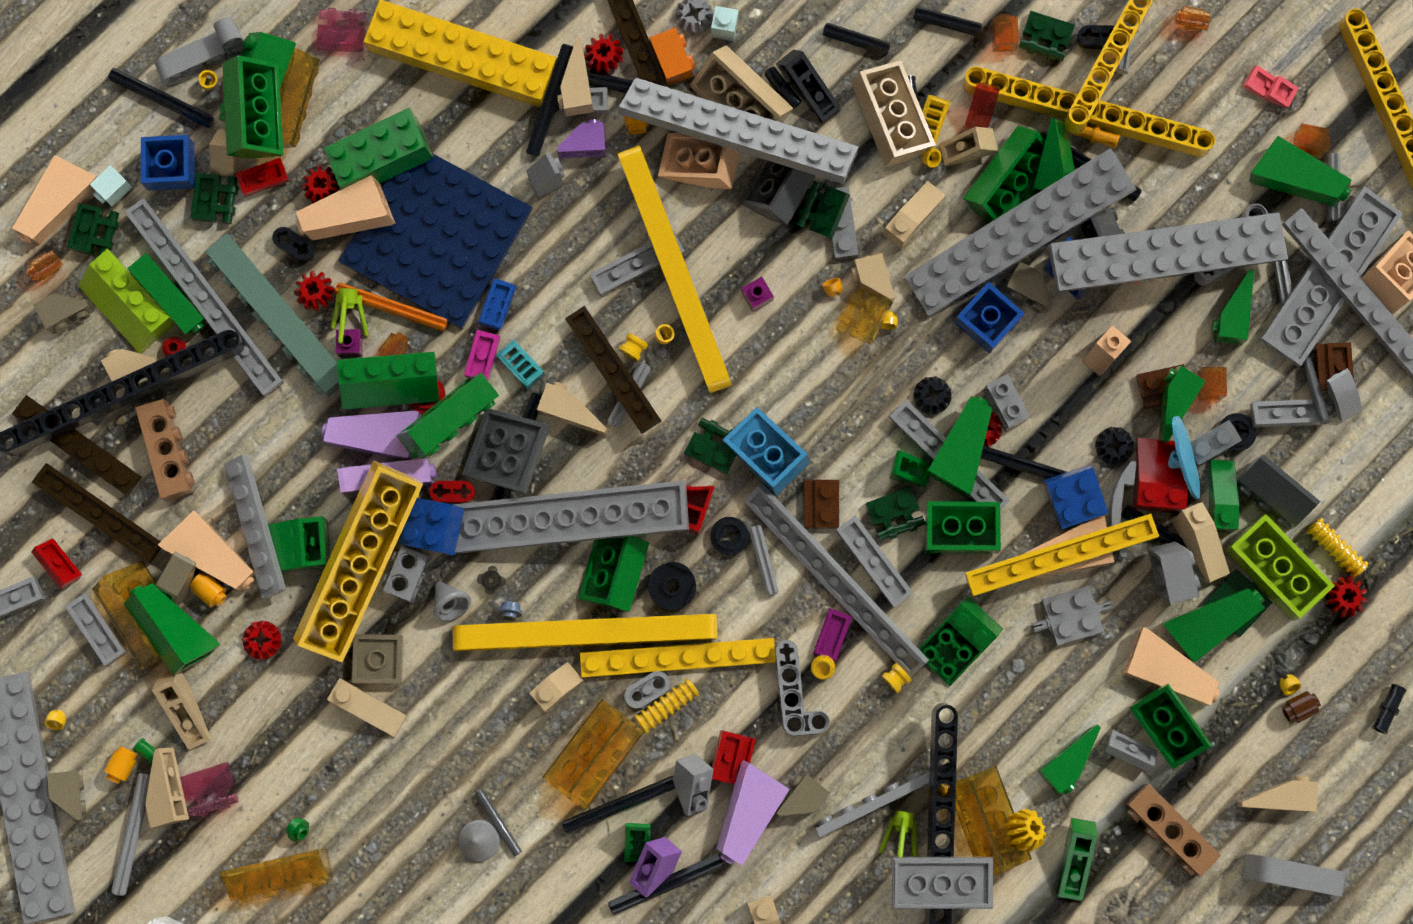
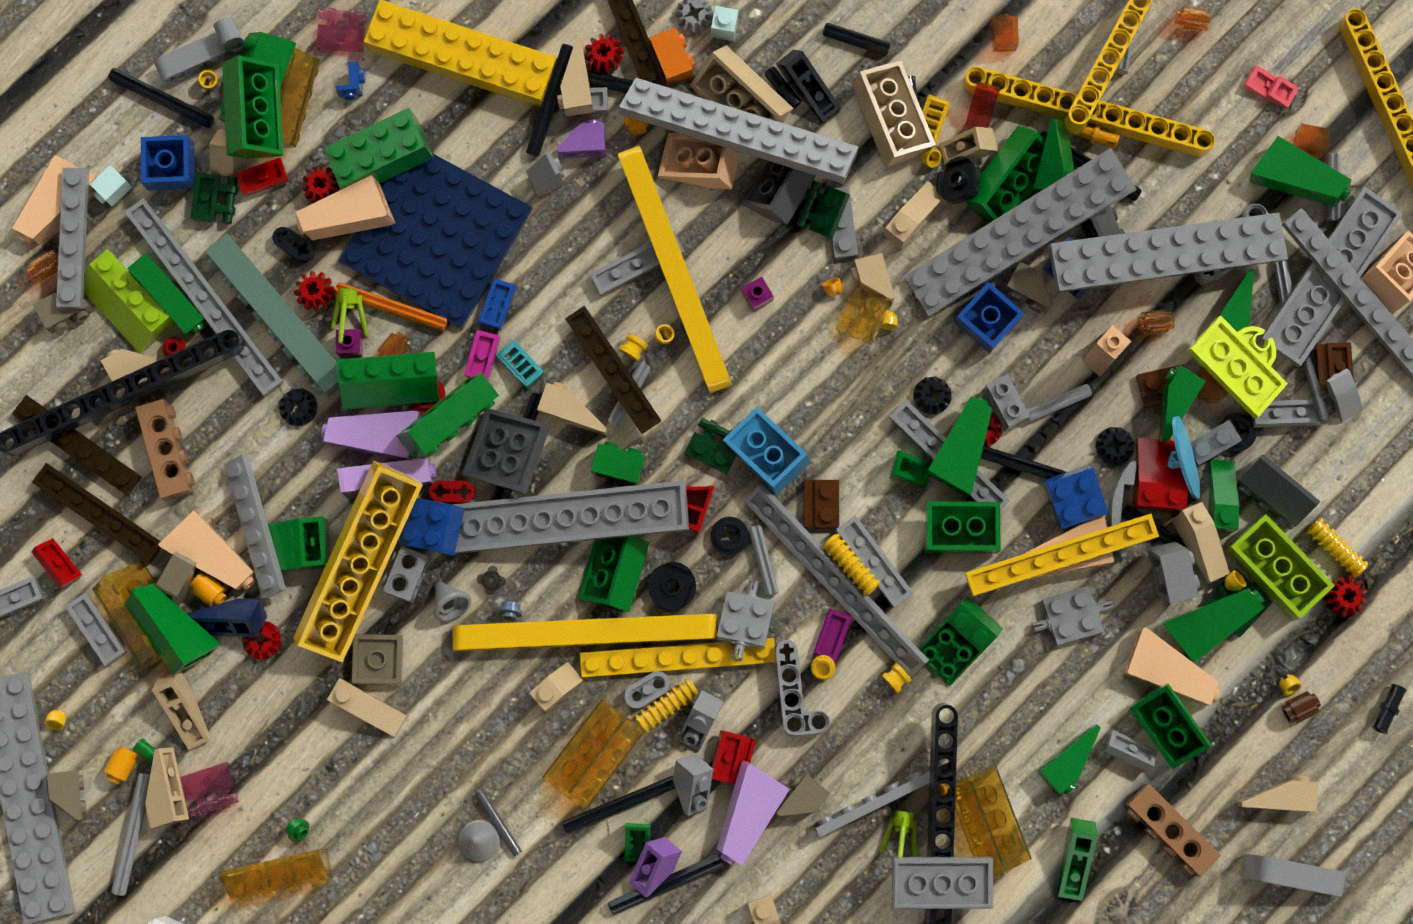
dark green plate [67,203,119,256] -> none
dark green plate [865,486,925,541] -> none
black axle [913,6,982,36] -> none
yellow gear [1005,809,1047,852] -> none
dark green plate [1018,11,1075,62] -> none
black beam [1076,25,1120,49] -> none
none -> light grey plate [56,168,89,309]
none -> dark blue slope [187,598,267,637]
none -> black gear [279,388,318,426]
none -> blue bracket [336,62,366,100]
none -> green brick [591,441,646,486]
none -> light grey slope [677,690,724,751]
none -> light grey plate [717,580,775,661]
none -> yellow piece [822,534,881,596]
none -> black plate [936,156,981,204]
none -> light grey axle [1027,384,1092,422]
none -> clear orange brick [1137,309,1174,336]
none -> neon yellow plate [1187,316,1288,419]
none -> yellow hinge [1224,570,1246,592]

